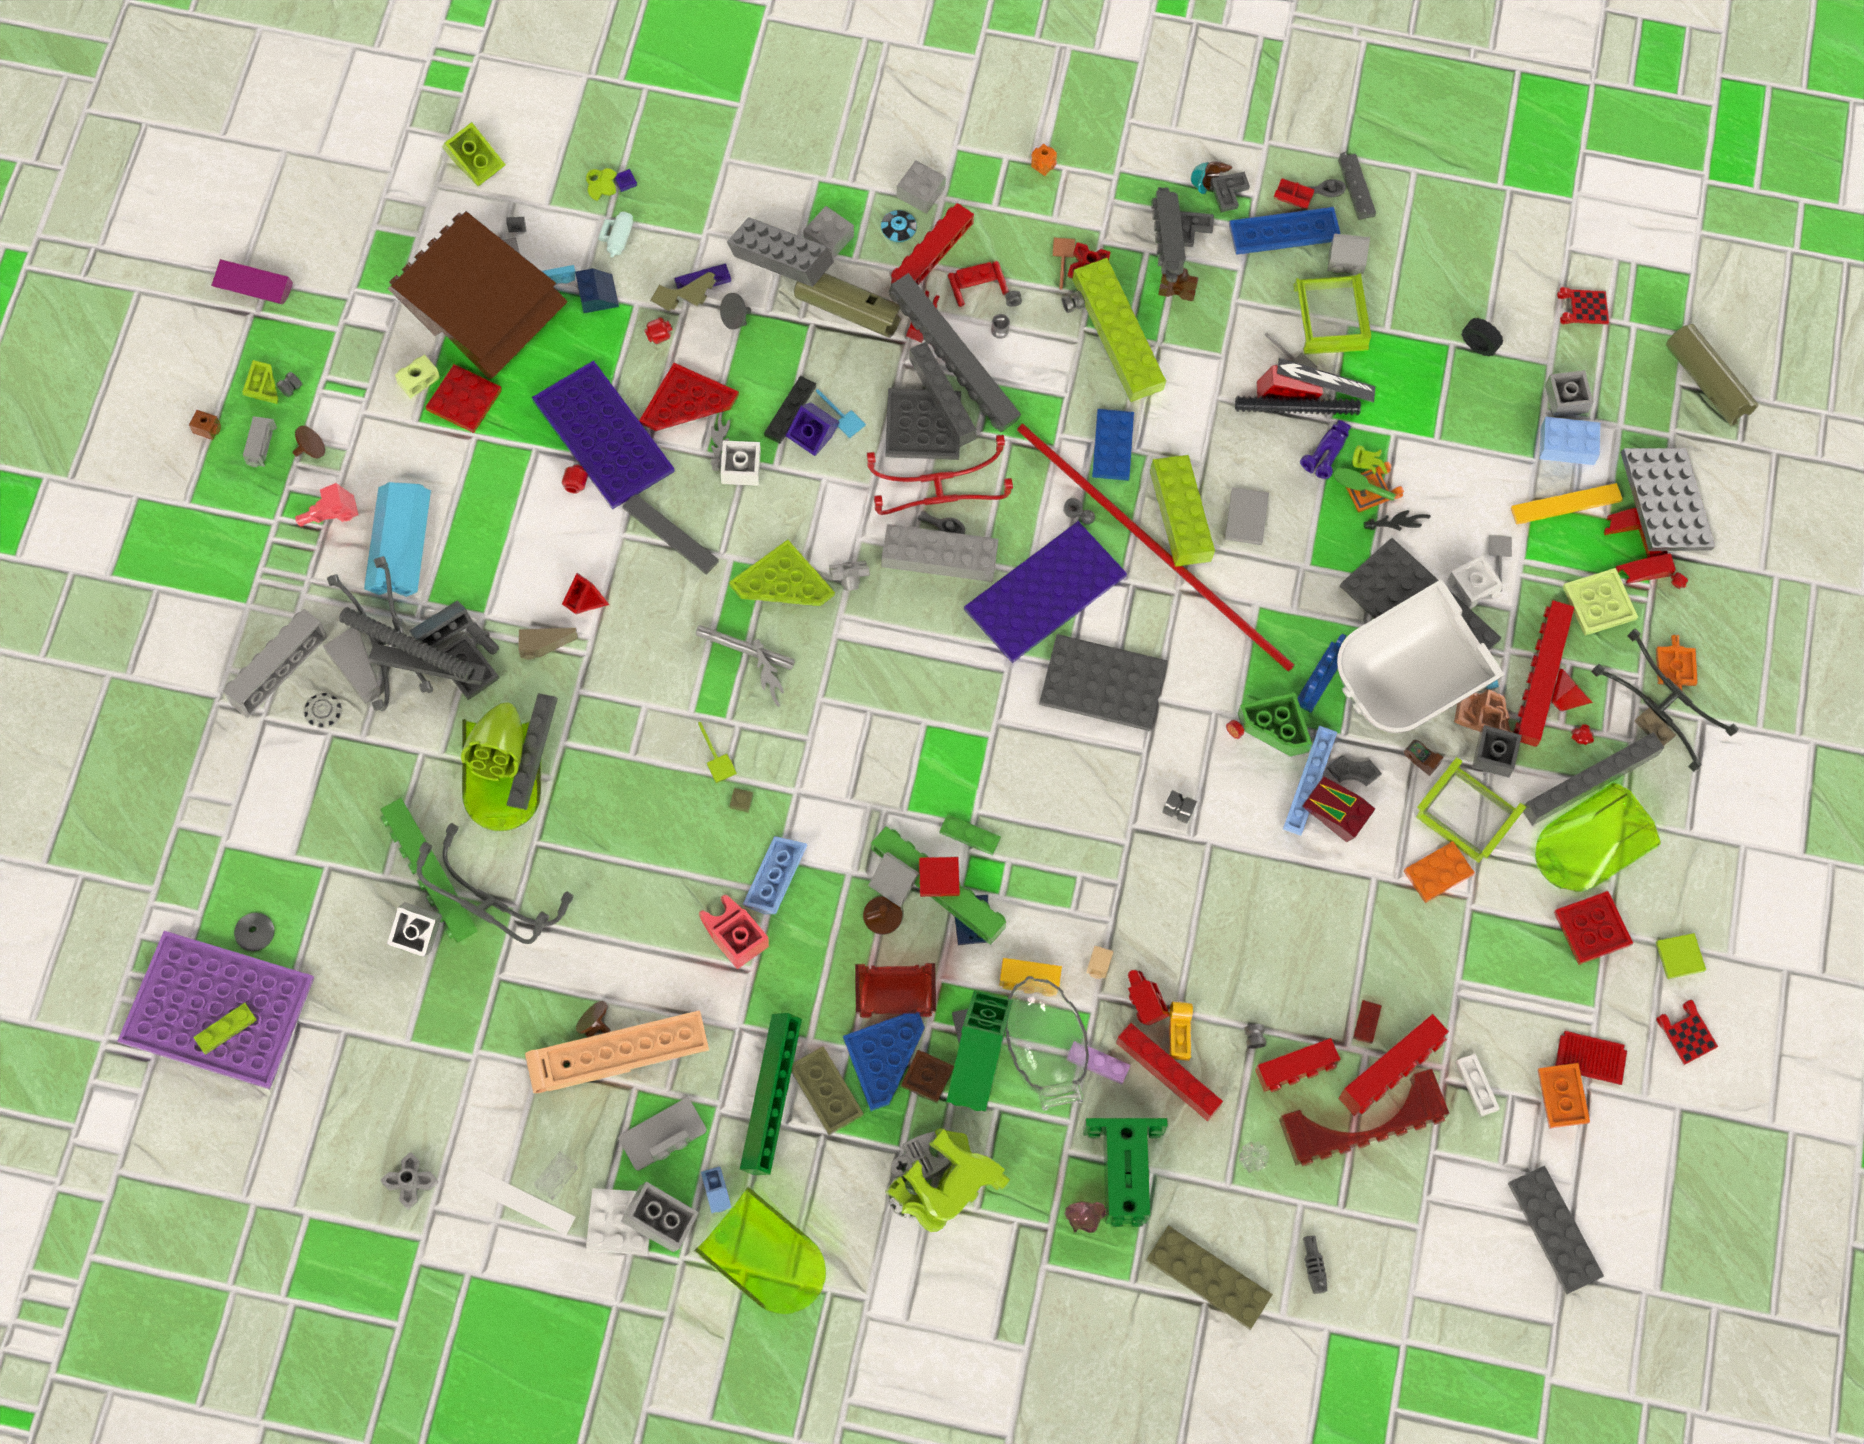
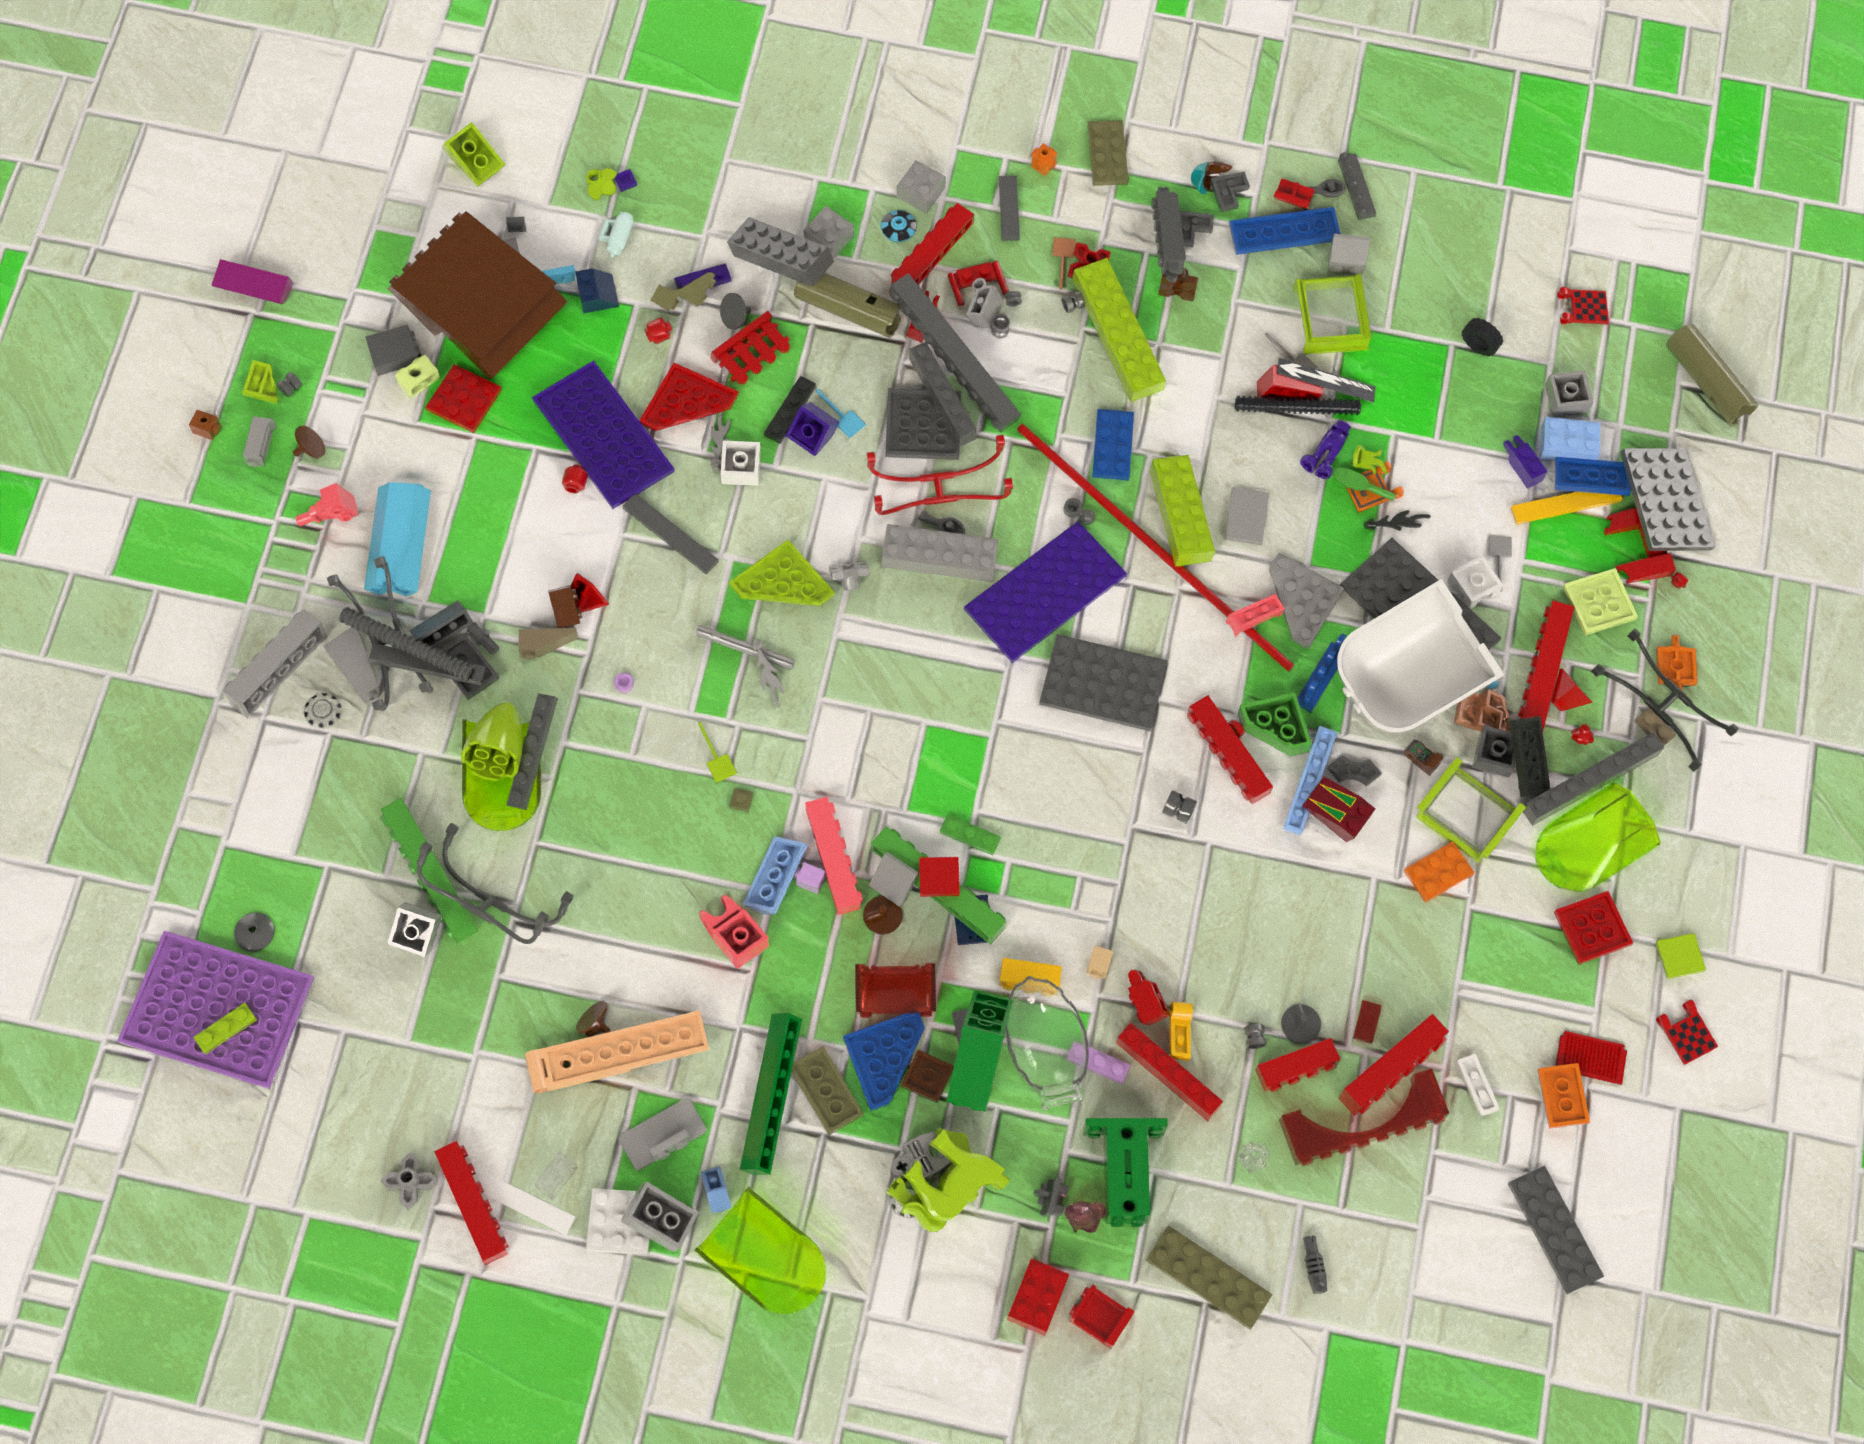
none -> dark grey brick [365,325,421,376]
none -> red brick [434,1141,509,1265]
none -> reddish brown brick [548,585,583,628]
none -> lavender tile [614,673,634,693]
none -> red fence [710,311,790,385]
none -> lavender brick [794,862,826,894]
none -> coral brick [805,797,863,915]
none -> light grey hinge [966,278,1002,328]
none -> dark grey tile [999,176,1020,241]
none -> red brick [1007,1258,1069,1336]
none -> dark grey hips [1033,1177,1069,1217]
none -> red panel [1069,1284,1135,1349]
none -> olive plate [1087,120,1129,186]
none -> red brick [1187,695,1273,804]
none -> coral container [1225,594,1285,637]
none -> light grey plate [1269,553,1344,650]
none -> dark grey shield [1281,1003,1321,1043]
none -> dark purple hinge [1503,435,1548,489]
none -> pearl dark grey plate [1510,716,1551,798]
none -> blue plate [1555,457,1631,496]

